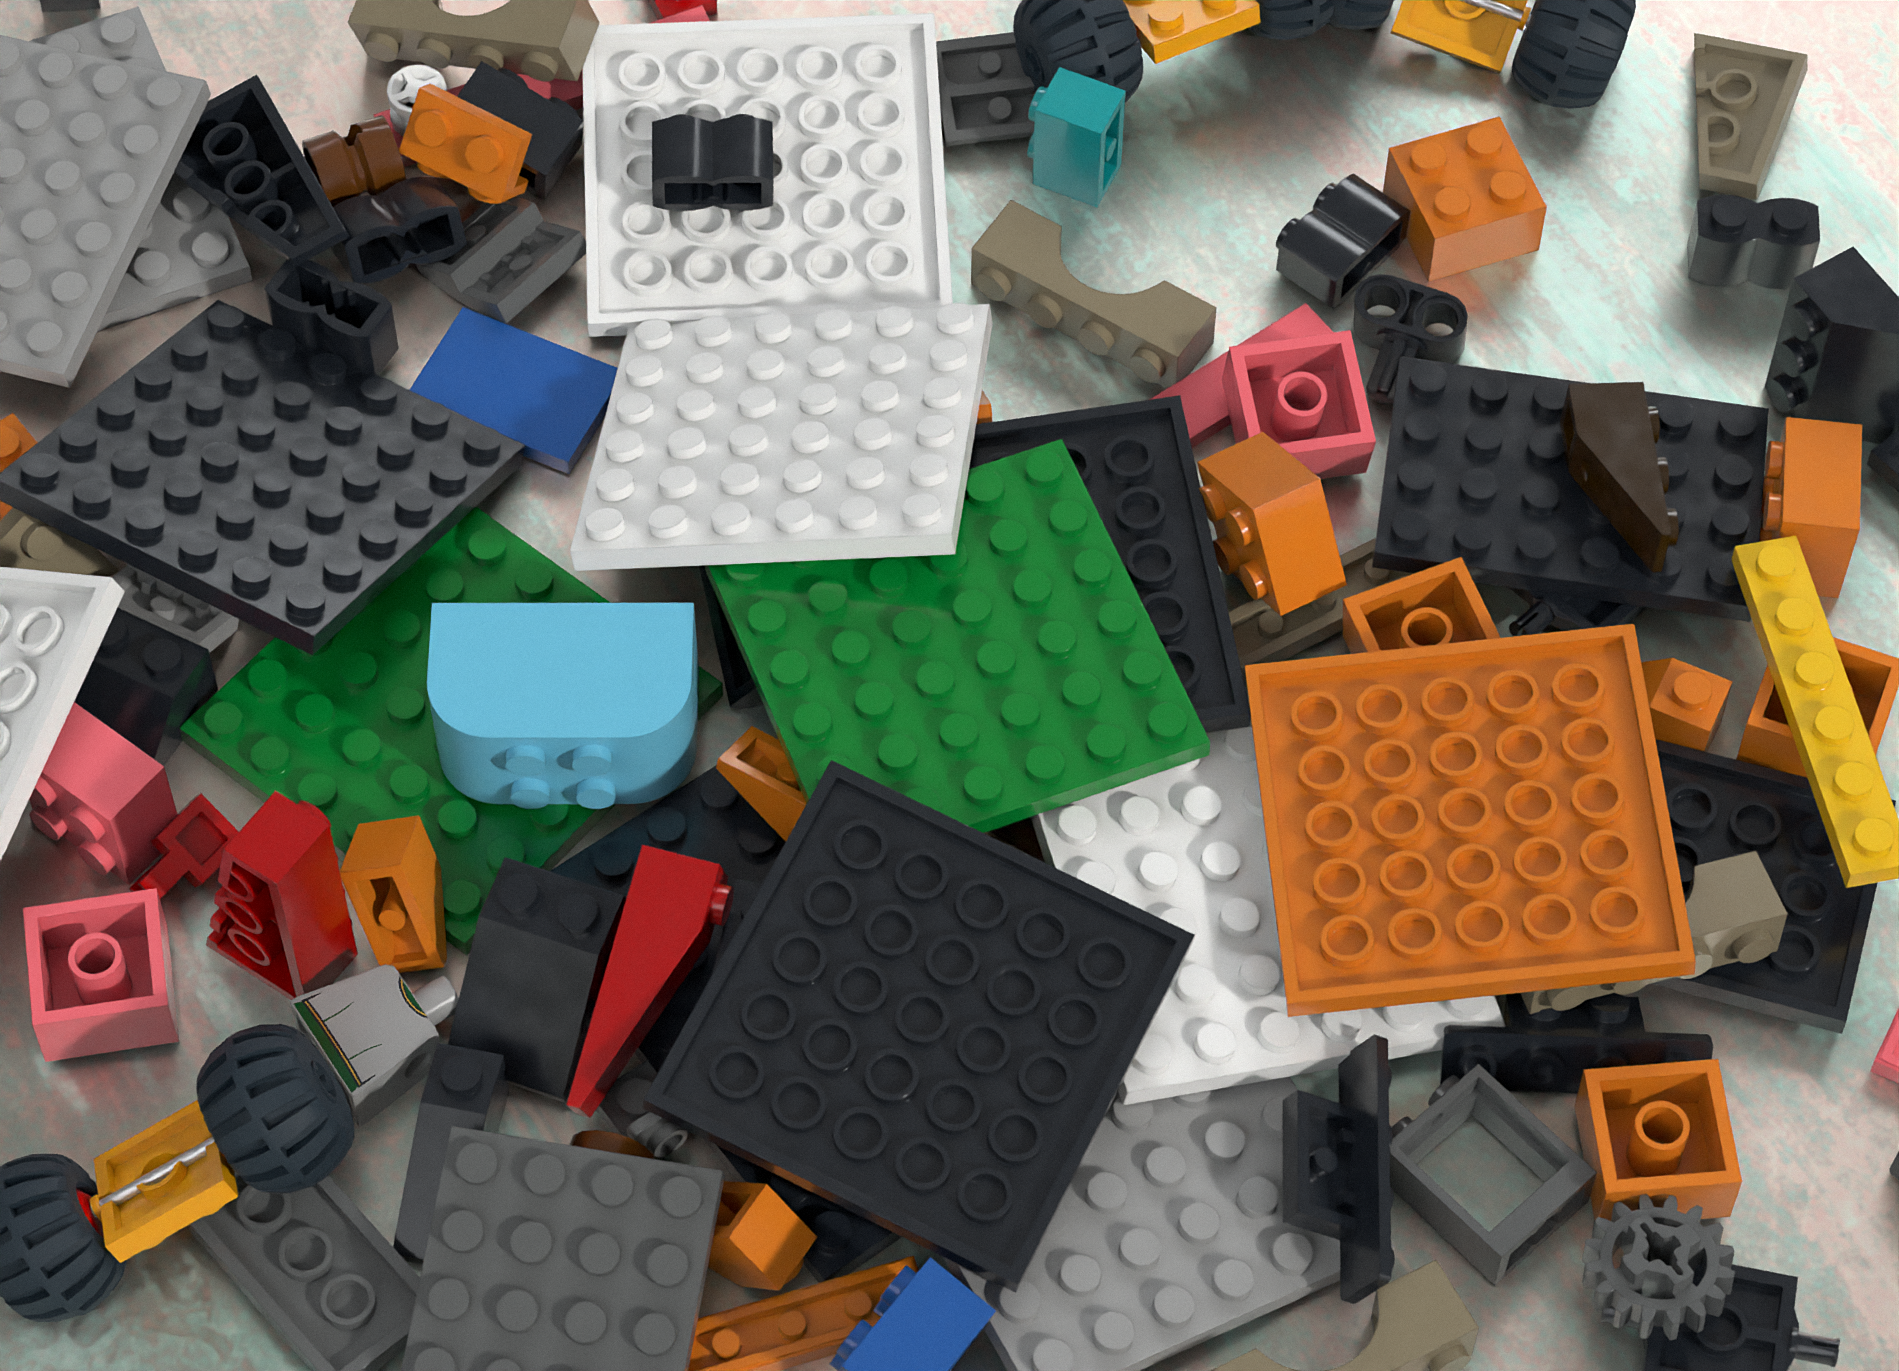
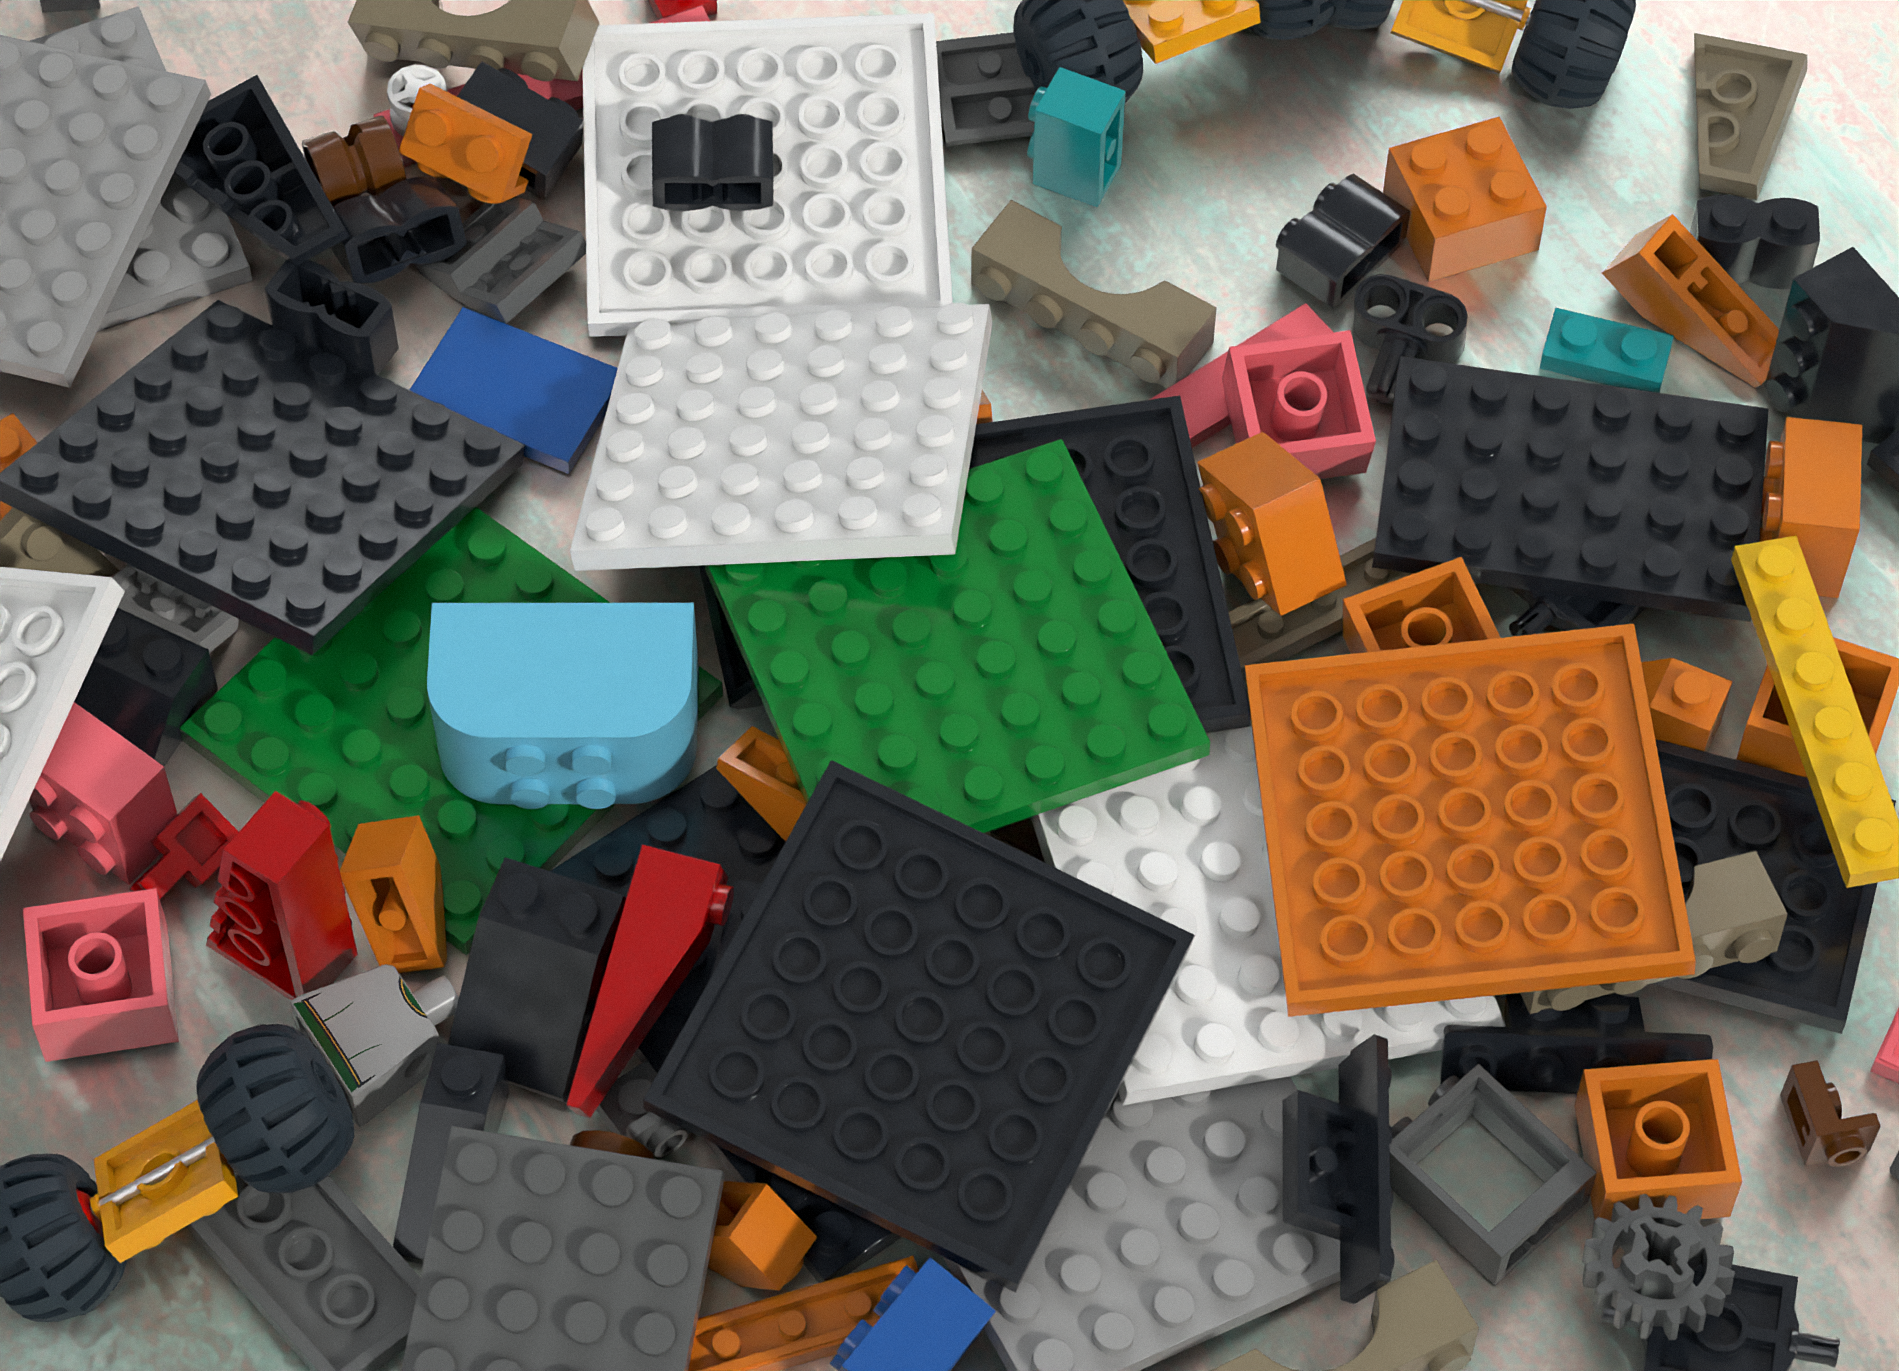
dark brown slope [1560,382,1679,572] -> none
none -> teal plate [1539,307,1674,393]
none -> orange slope [1602,214,1779,388]
none -> reddish brown bracket [1780,1060,1881,1167]

